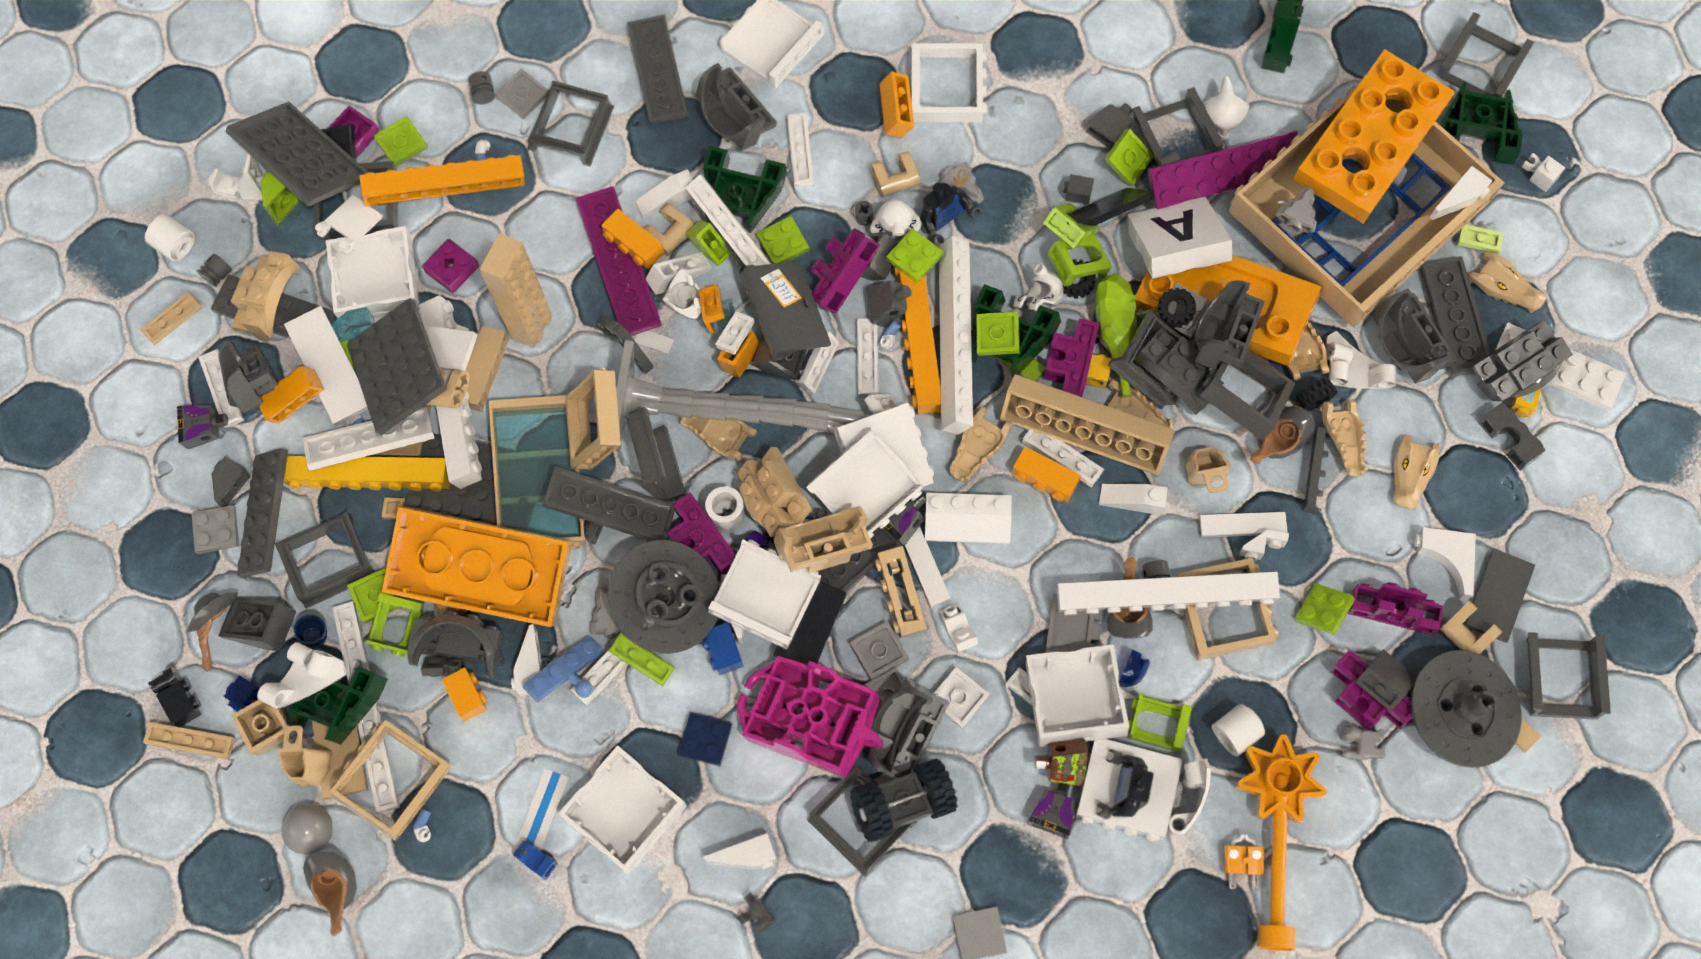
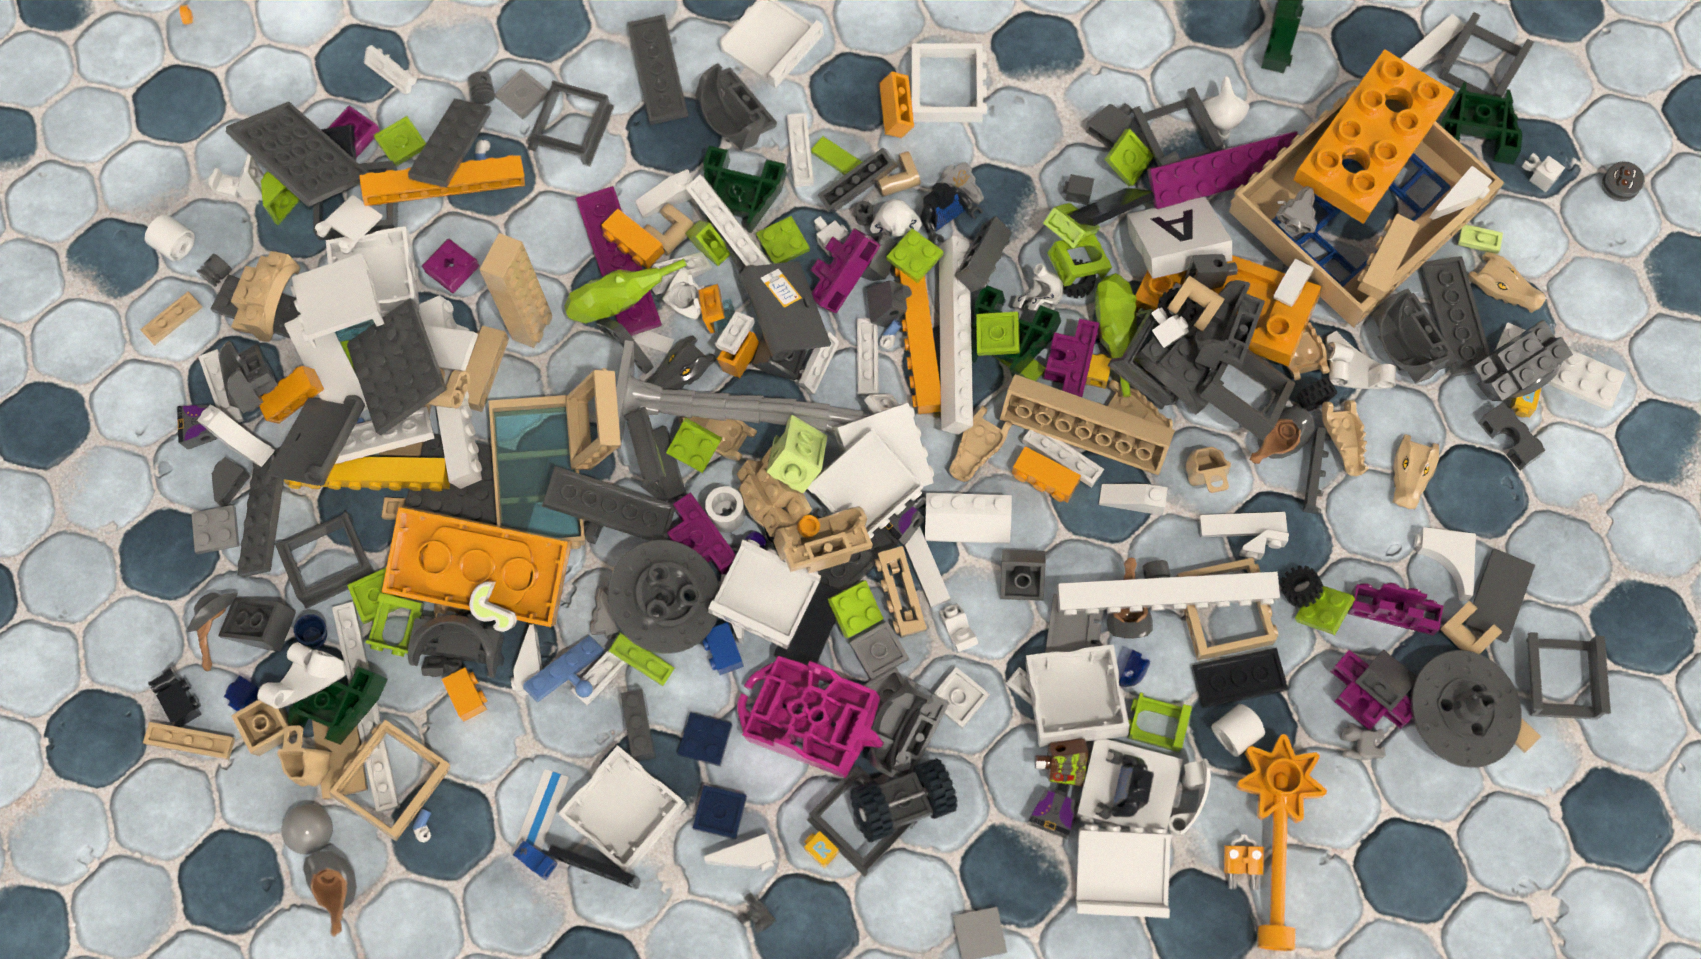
none -> light orange tile [179,5,193,25]
none -> white arch [197,404,275,467]
none -> dark grey door [267,395,365,486]
none -> white panel [290,253,384,349]
none -> white plate [364,45,417,95]
none -> dark grey plate [408,98,491,188]
none -> white animal [469,581,517,631]
none -> black tile [548,844,641,890]
none -> lime piece [564,258,687,324]
none -> dark grey arch [621,689,657,762]
none -> dark grey animal [646,335,717,390]
none -> lime plate [666,417,722,473]
none -> dark blue plate [692,785,747,840]
none -> yellowish green torso [767,415,827,493]
none -> light orange tile [797,515,820,538]
none -> yellow brick [804,831,840,869]
none -> lime tile [811,136,862,175]
none -> white brick [814,216,849,257]
none -> dark grey brick [818,148,898,213]
none -> lime plate [828,580,884,638]
none -> dark grey brick [955,216,1012,292]
none -> dark grey slope [1000,549,1046,601]
none -> white panel [1076,824,1172,918]
none -> white brick [1151,307,1189,348]
none -> tan connector [1167,276,1225,332]
none -> dark grey torso [1185,254,1238,289]
none -> black tile [1191,648,1289,709]
none -> white slope [1273,259,1314,307]
none -> black tyre [1280,565,1323,608]
none -> tan brick [1357,213,1420,301]
none -> white tile [1401,14,1465,70]
none -> dark grey head [1602,161,1645,202]

